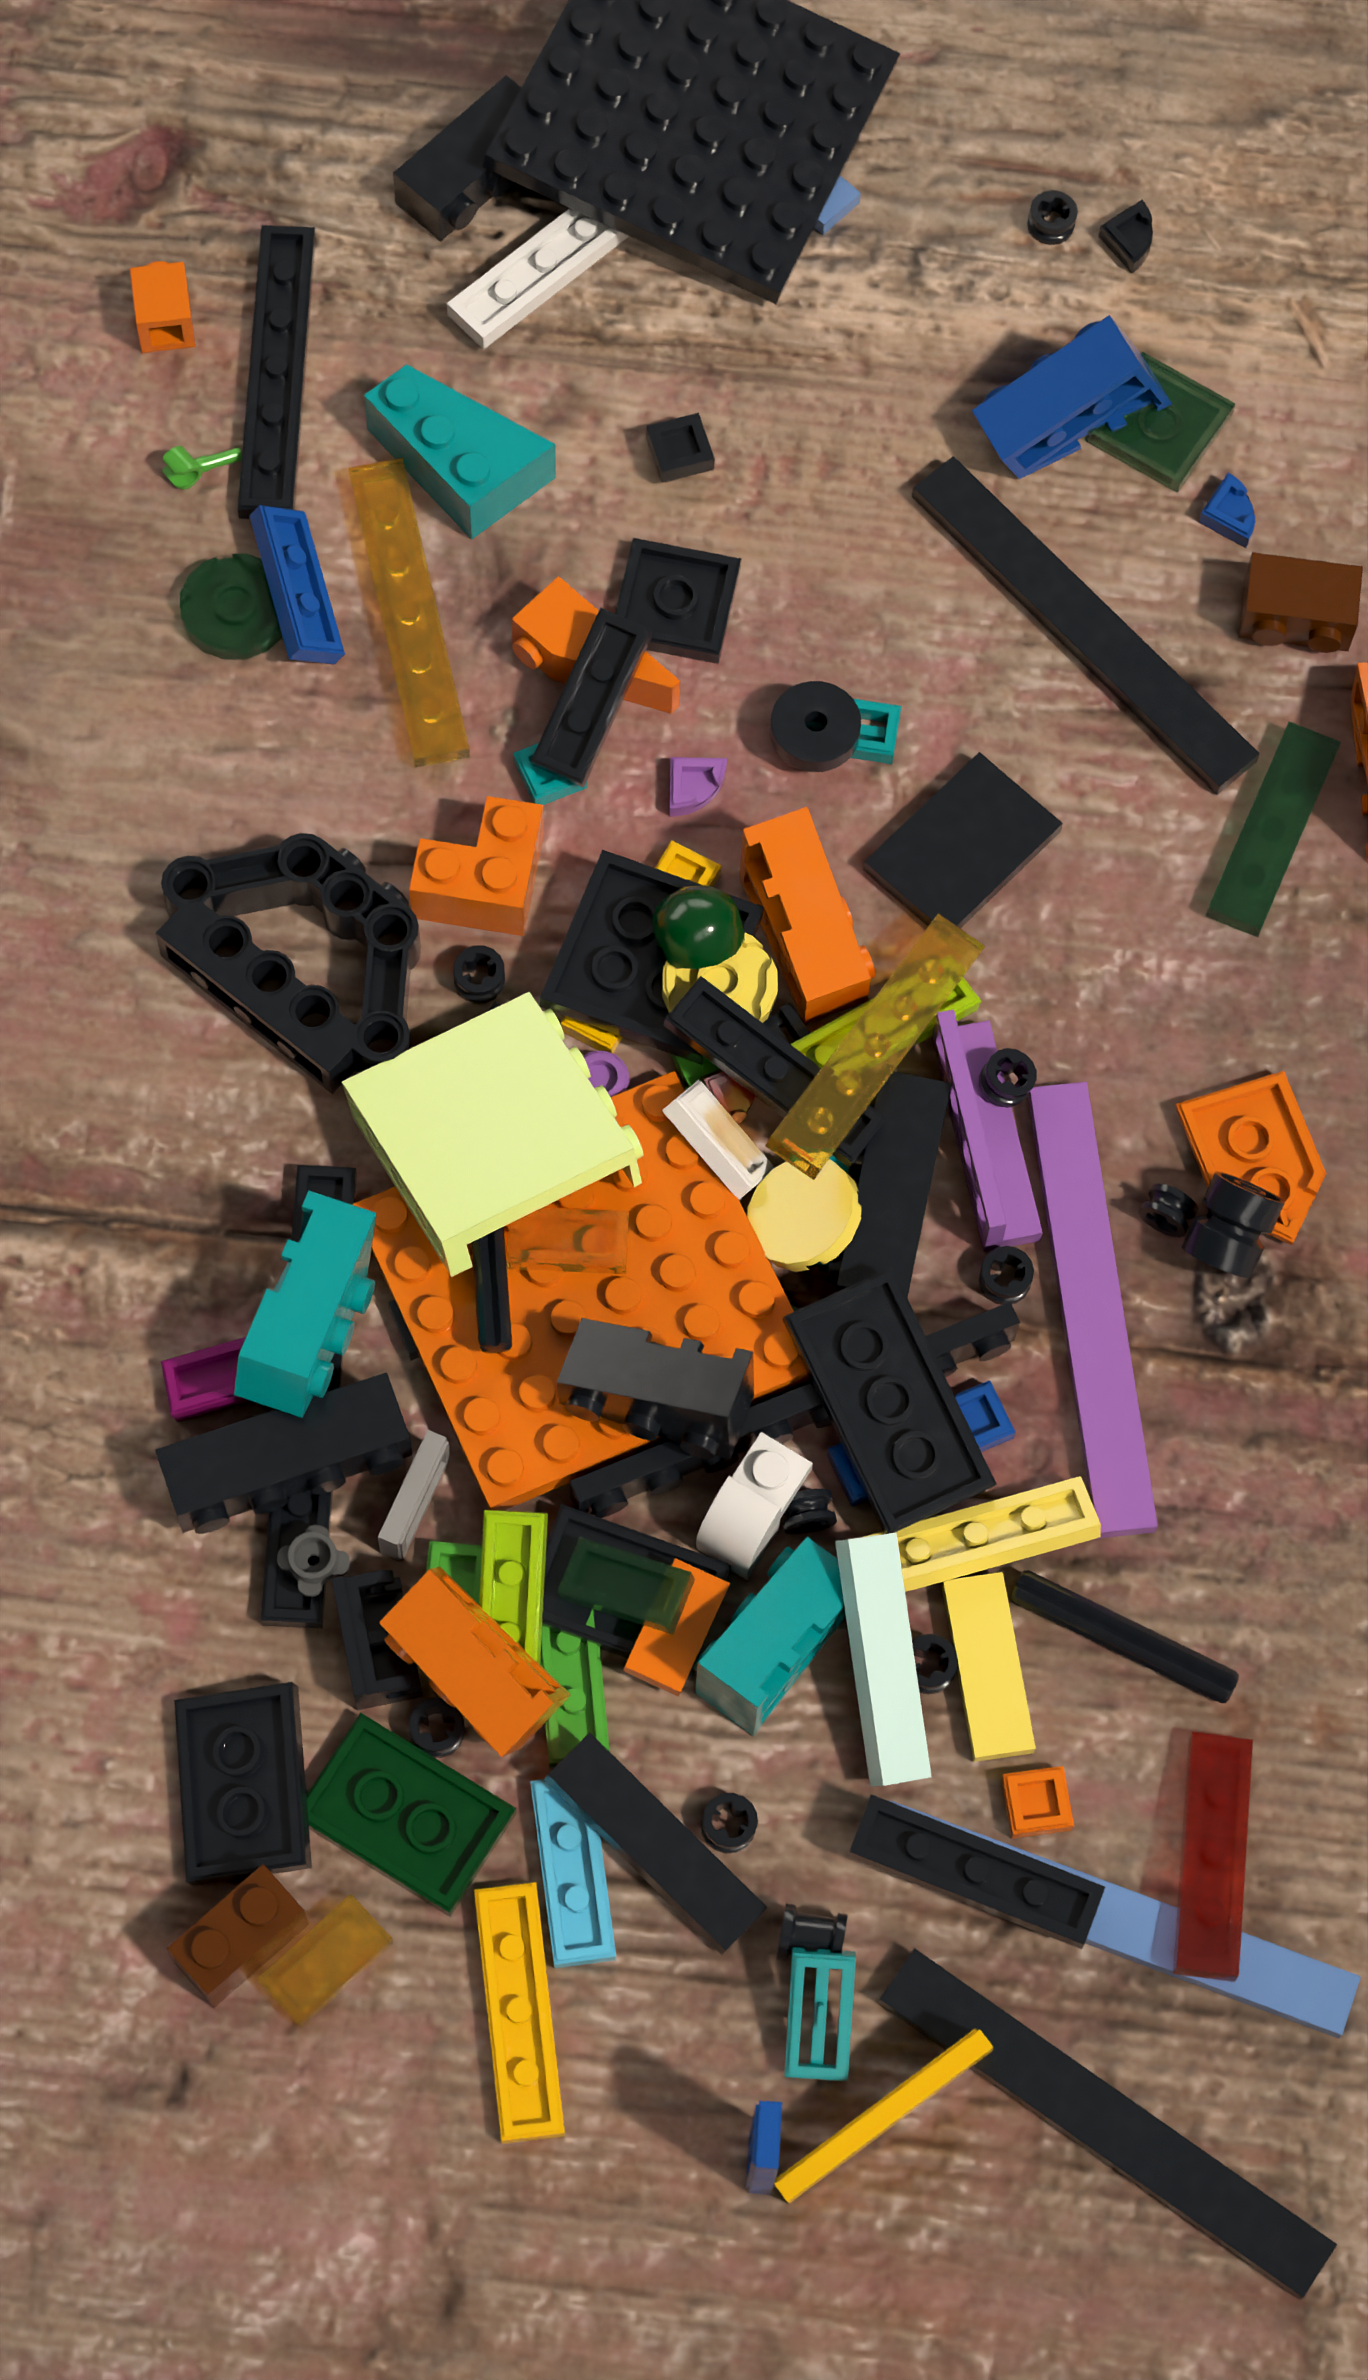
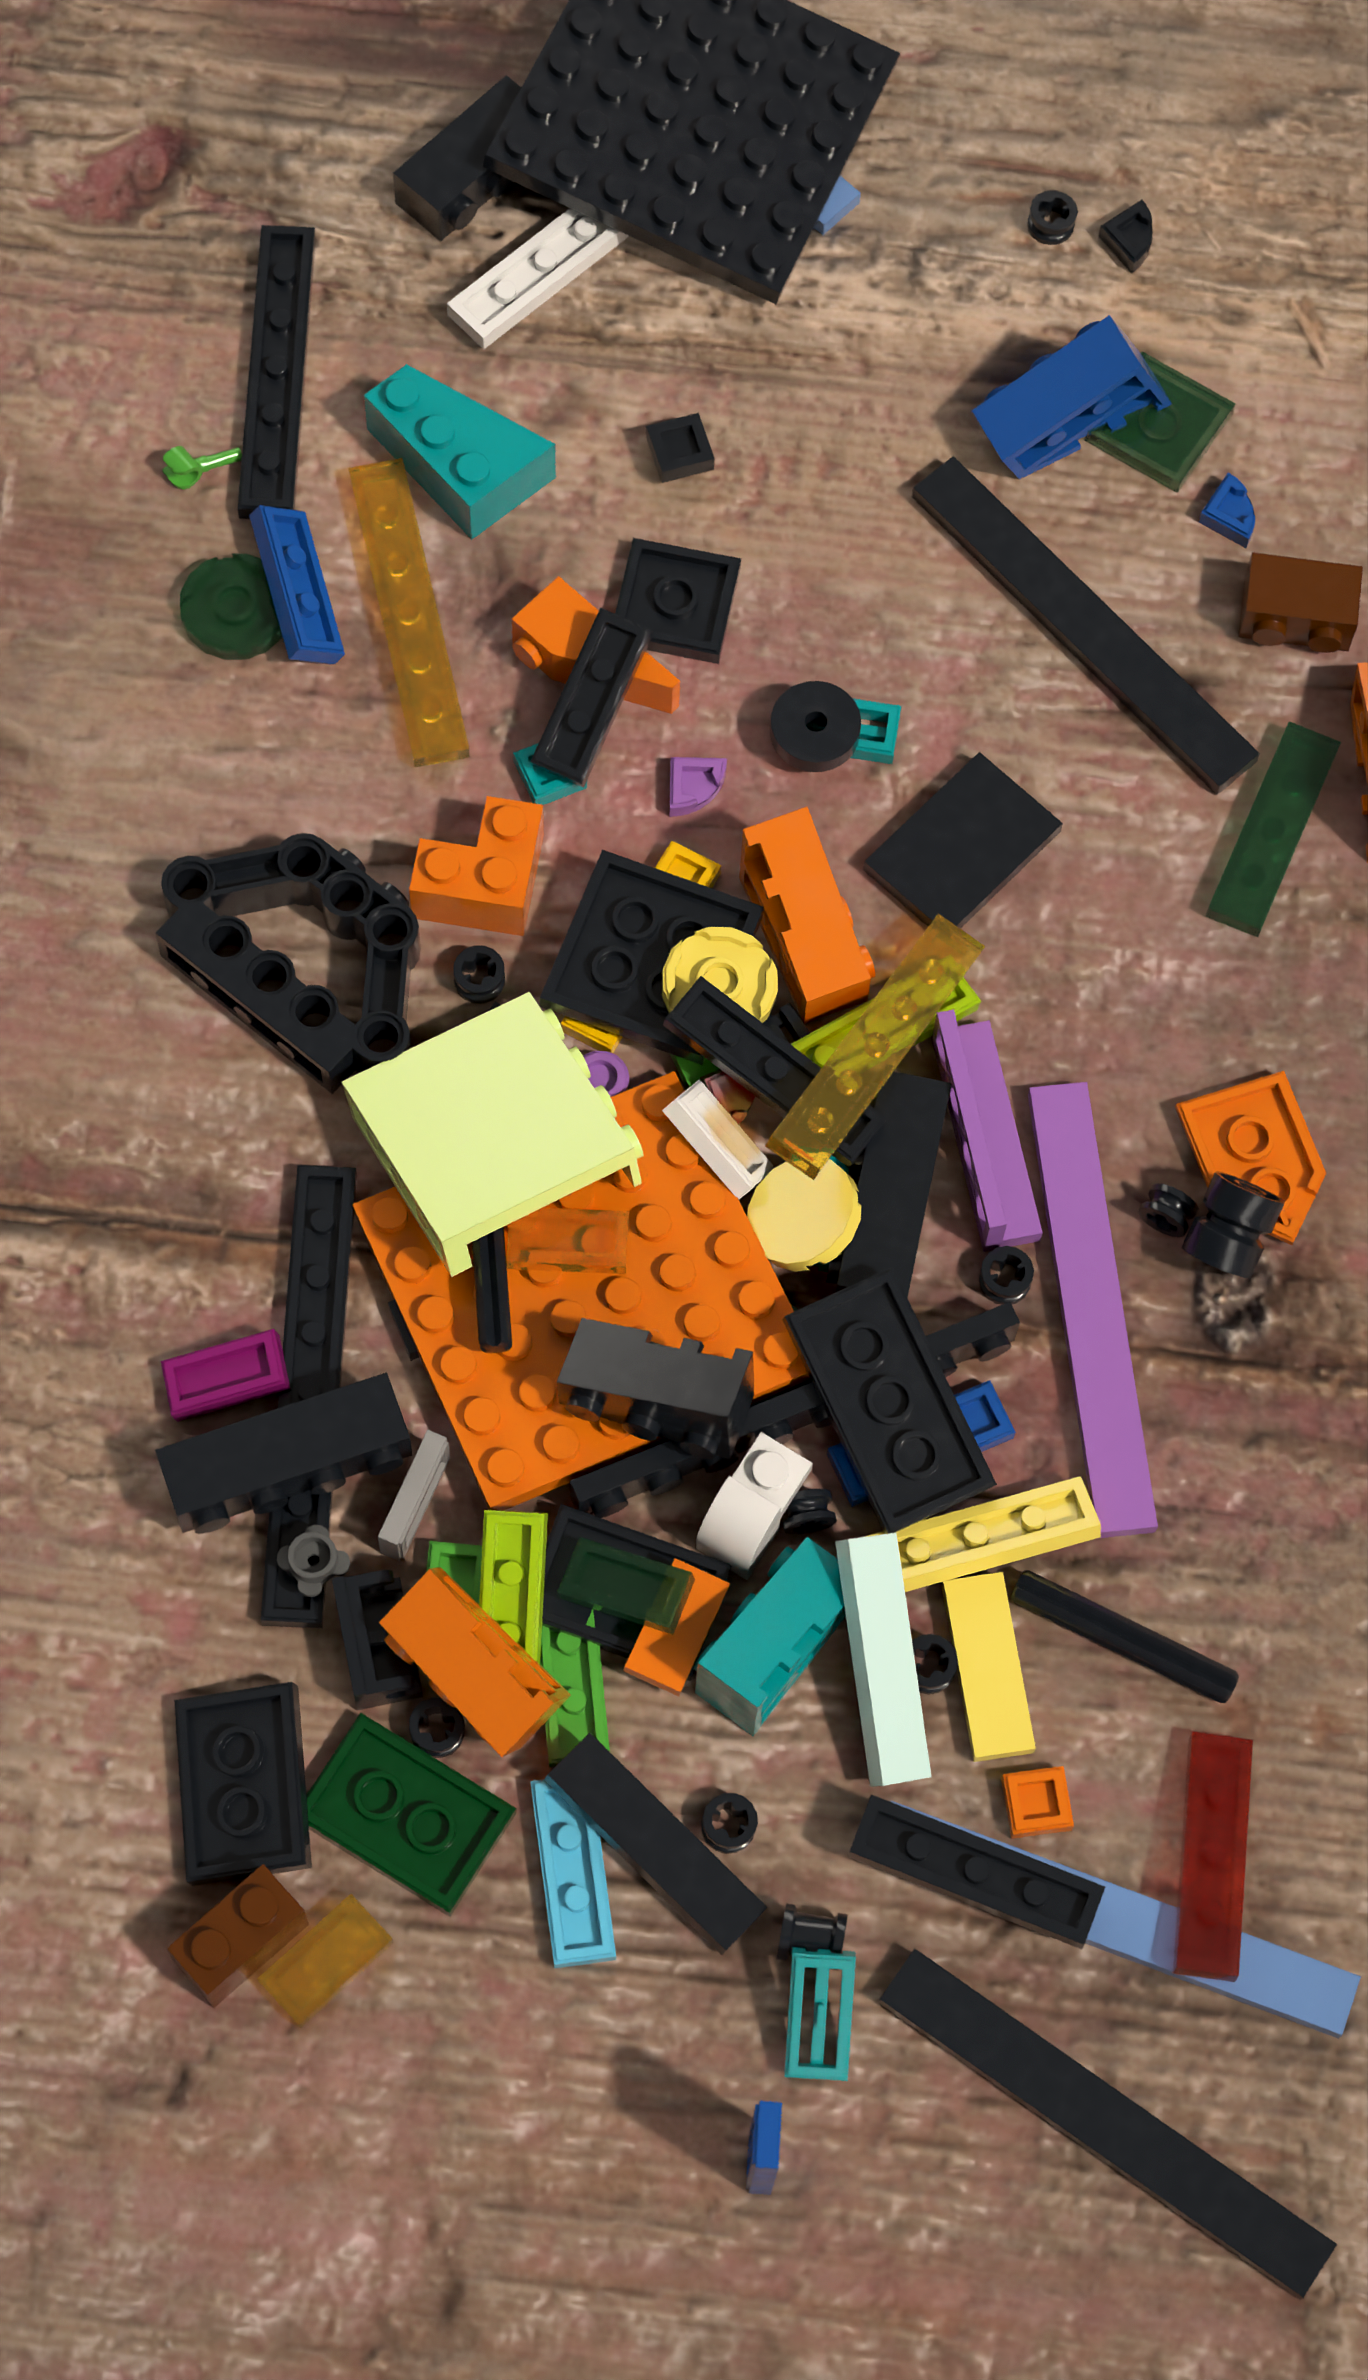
orange brick [130,261,196,353] -> none
teal wedge [234,1190,377,1418] -> none
yellow tile [474,1882,565,2144] -> none
dark green hair [652,885,745,969] -> none
yellow tile [774,2029,993,2204] -> none
black bush [979,1048,1037,1108] -> none

